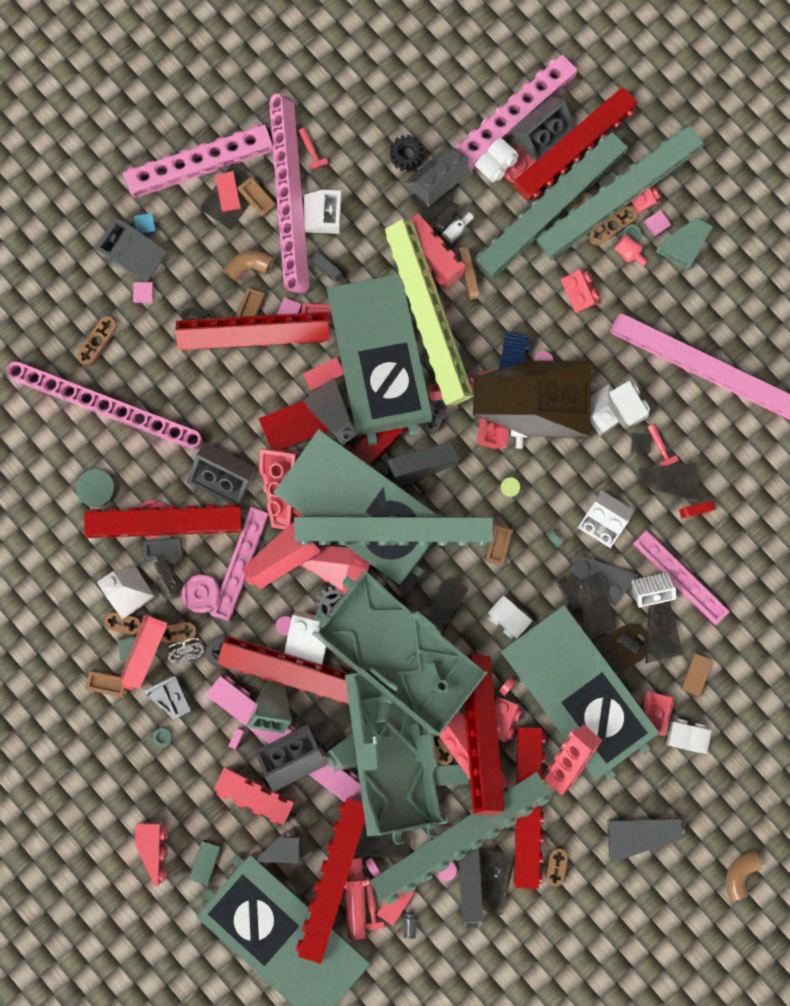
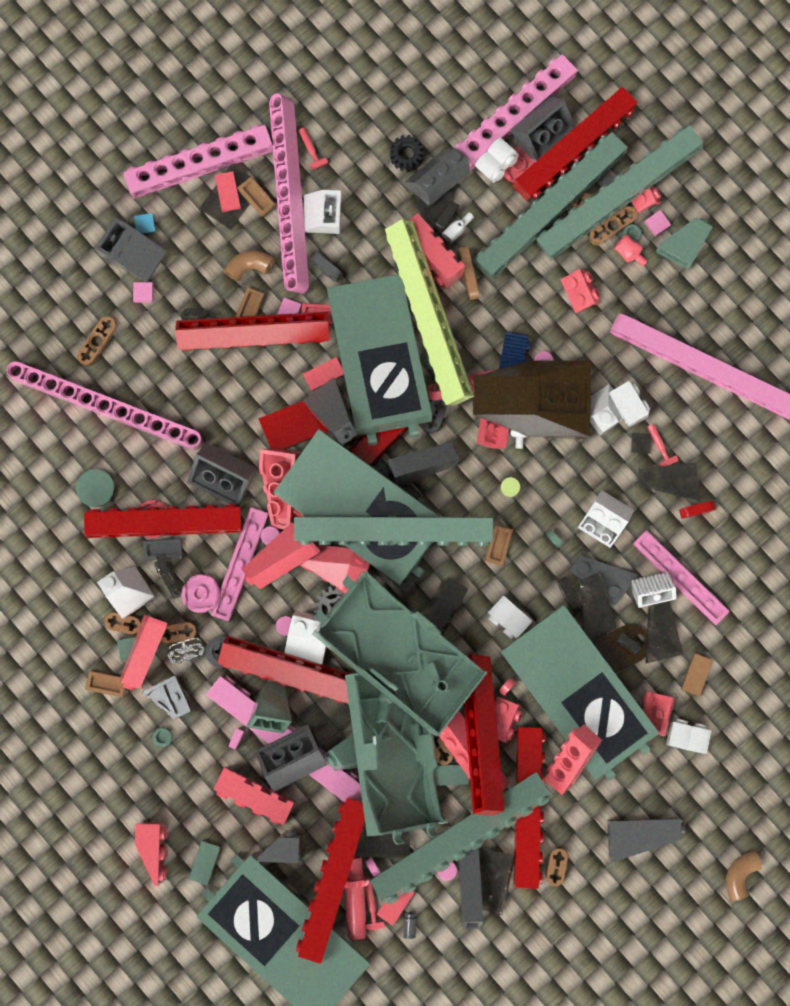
none -> bright pink tile [261,527,280,545]

